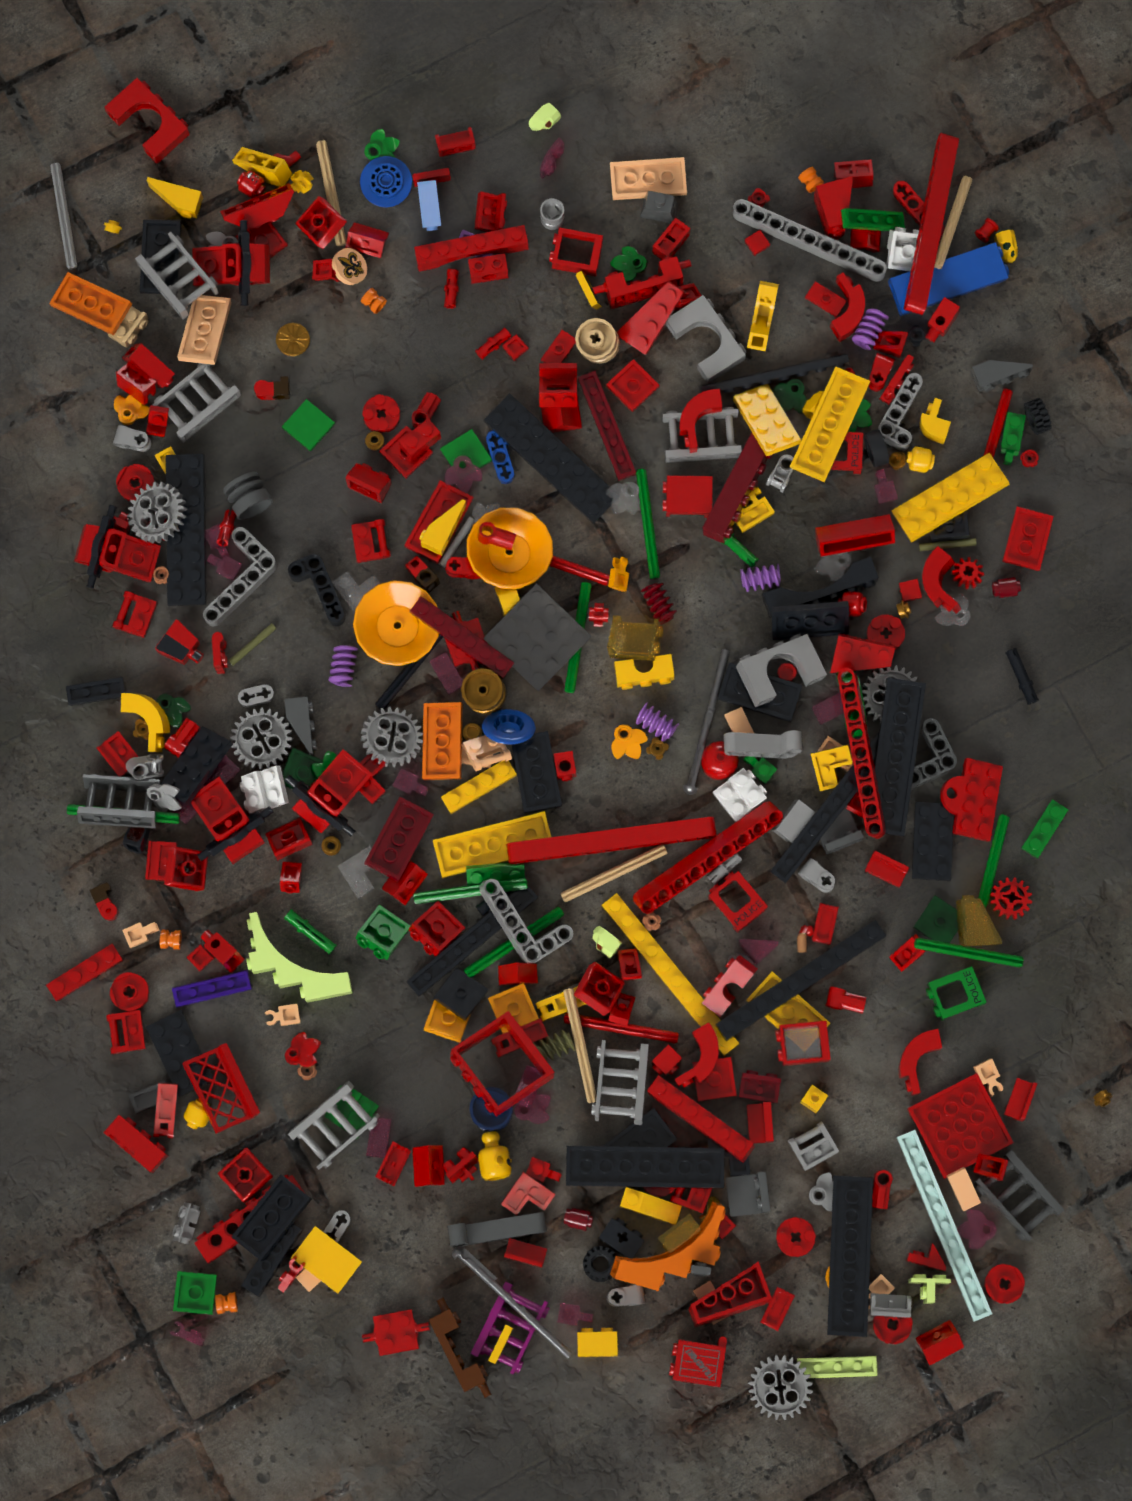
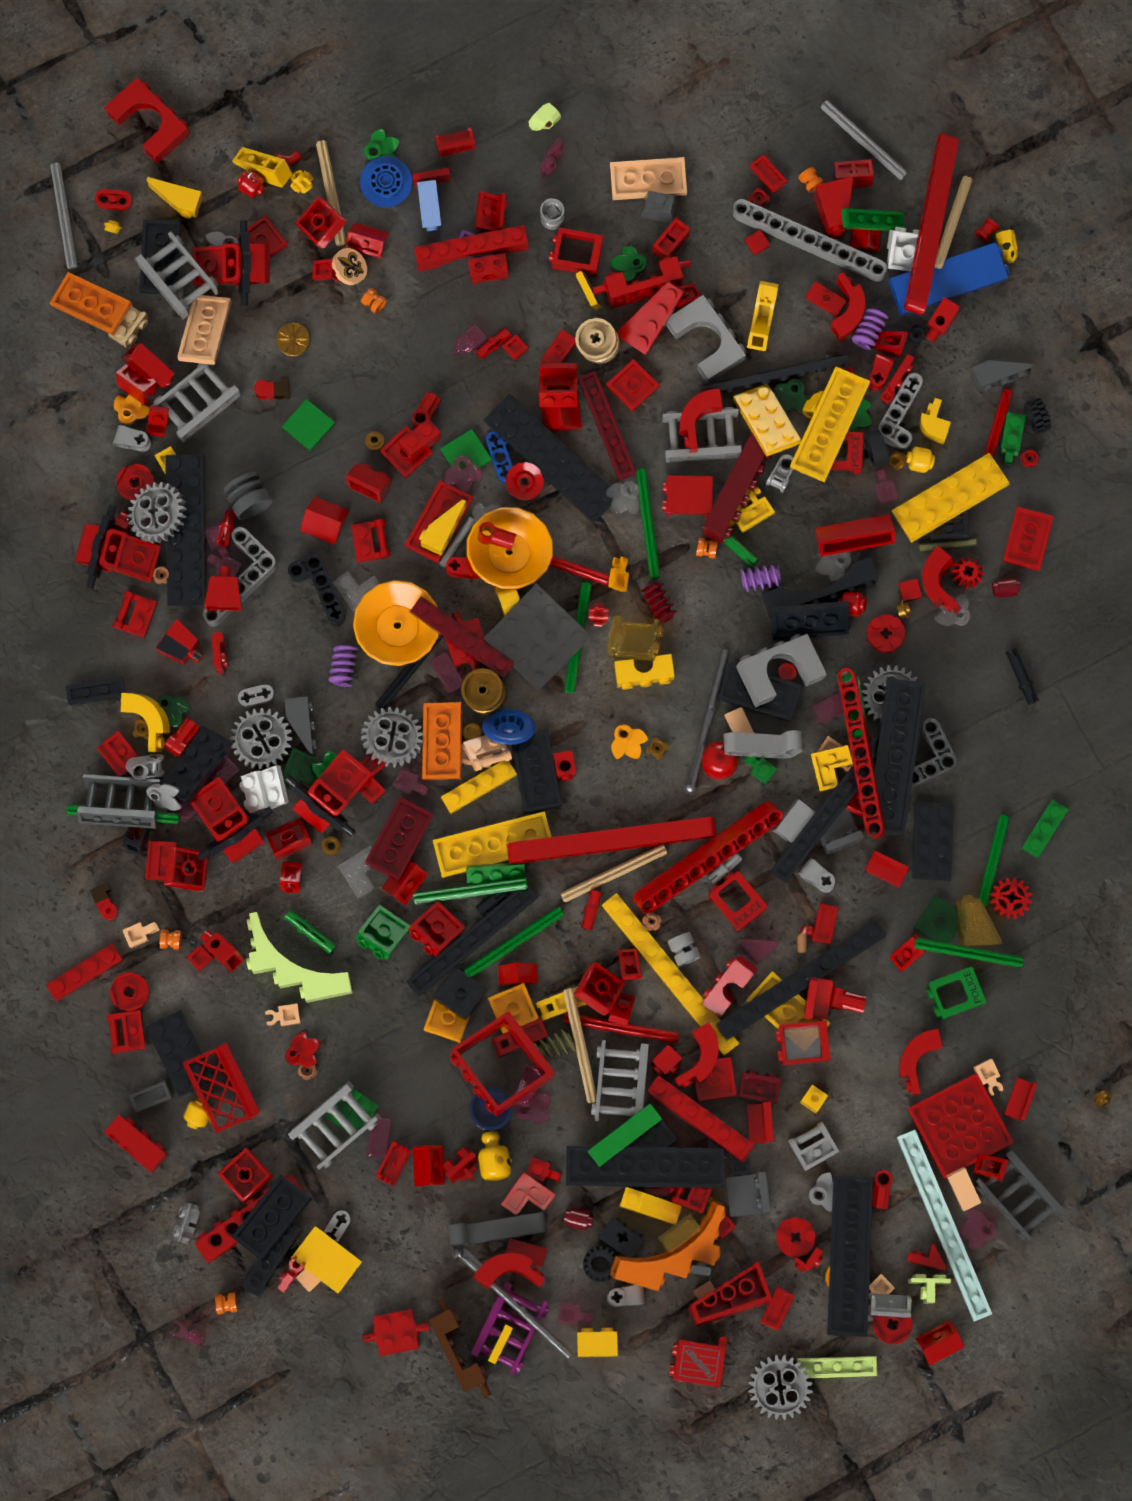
red plate [153,1082,178,1139] -> none
dark purple tile [172,970,252,1008] -> none
green plate [173,1271,217,1315] -> none
red wedge [220,183,294,230] -> none
olive bar [228,623,276,666] -> none
red plate [362,394,400,433] -> none
leg [404,556,440,593] -> none
red pin [444,269,459,309] -> none
light grey beam [479,879,573,963] -> none
yellowish green rock [592,926,622,959] -> none
medium lavender piece [636,702,679,742] -> none
white plate [712,768,767,822] -> none
red wedge [830,633,895,673] -> none
red beam [893,181,945,241] -> none
red plate [940,758,1003,842] -> none
red plate [985,1264,1025,1304] -> none
none -> red plate [95,189,133,211]
none -> red torso [204,566,243,611]
none -> red slope [300,497,350,545]
none -> clear pink plate [452,324,487,355]
none -> red arch [473,1253,545,1290]
none -> red dish [506,462,544,500]
none -> red pin [581,890,602,930]
none -> green tile [588,1103,662,1167]
none -> light grey wheel [667,932,701,967]
none -> orange wheel [696,537,718,559]
none -> red plate [749,154,788,194]
none -> red bracket [792,1247,823,1273]
none -> red panel [804,977,833,1019]
none -> light grey axle [821,100,907,180]

